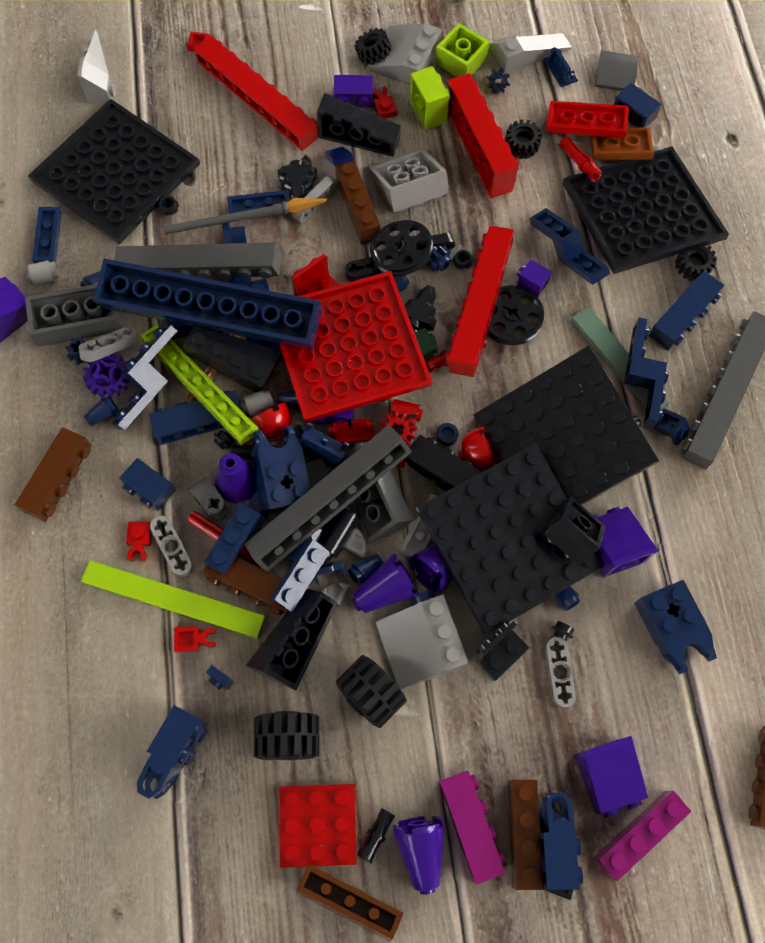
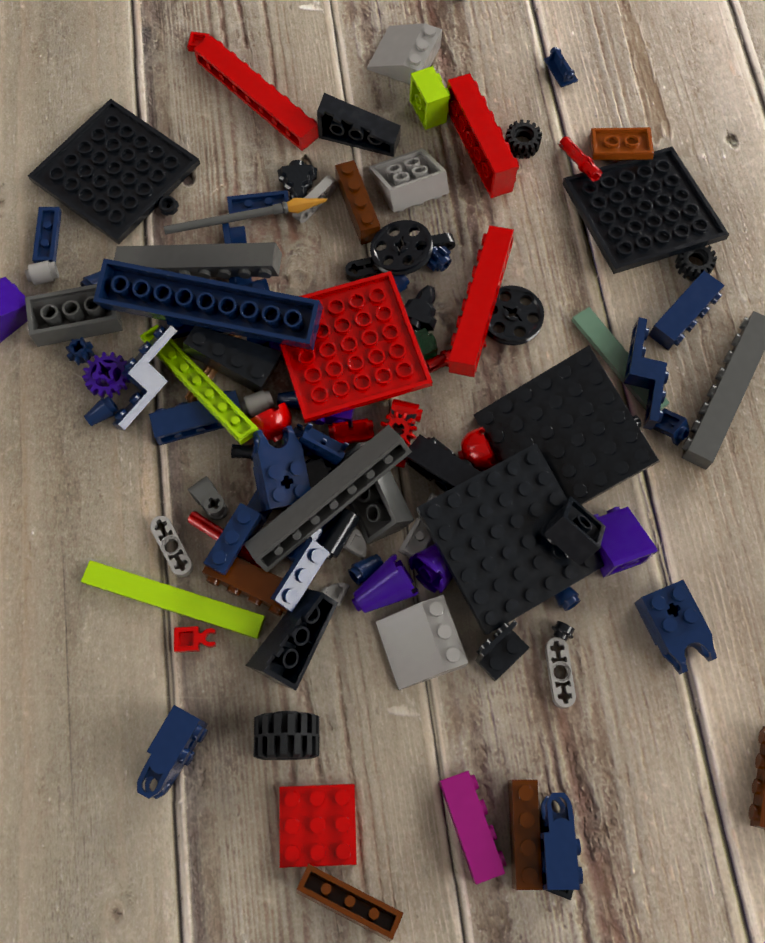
reddish brown brick [14,427,92,522] -> none
wedge [77,29,116,104] -> none
light grey beam [79,327,137,362] -> none
dark blue brick [119,458,176,511] -> none
red plate [126,521,152,562] -> none
dark blue plate [206,665,234,690] -> none
black plate [214,430,234,450] -> none
dark purple cone [215,453,257,504] -> none
red bracket [291,253,339,296] -> none
dark blue piece [314,560,347,585] -> none
clear blue tile [325,146,353,166] -> none
dark purple brick [334,75,373,108] -> none
black wheel [336,655,407,728] -> none
black tyre [354,28,392,65] -> none
black pin [357,808,395,863] -> none
red plate [373,86,398,119] -> none
dark purple cone [393,816,444,895] -> none
dark blue tile [411,590,435,605] -> none
lime brick [435,23,490,77] -> none
dark blue tile [436,423,459,446] -> none
black plate [452,250,473,270] -> none
dark blue gear [486,68,510,94] -> none
light grey wedge [489,33,571,74] -> none
dark purple brick [517,260,552,297] -> none
dark blue bracket [529,208,610,285] -> none
red plate [546,101,629,138] -> none
dark purple slope [574,736,648,817] -> none
magenta brick [593,790,692,881] -> none
dark grey slope [595,50,639,91] -> none
dark blue brick [614,82,662,127] -> none

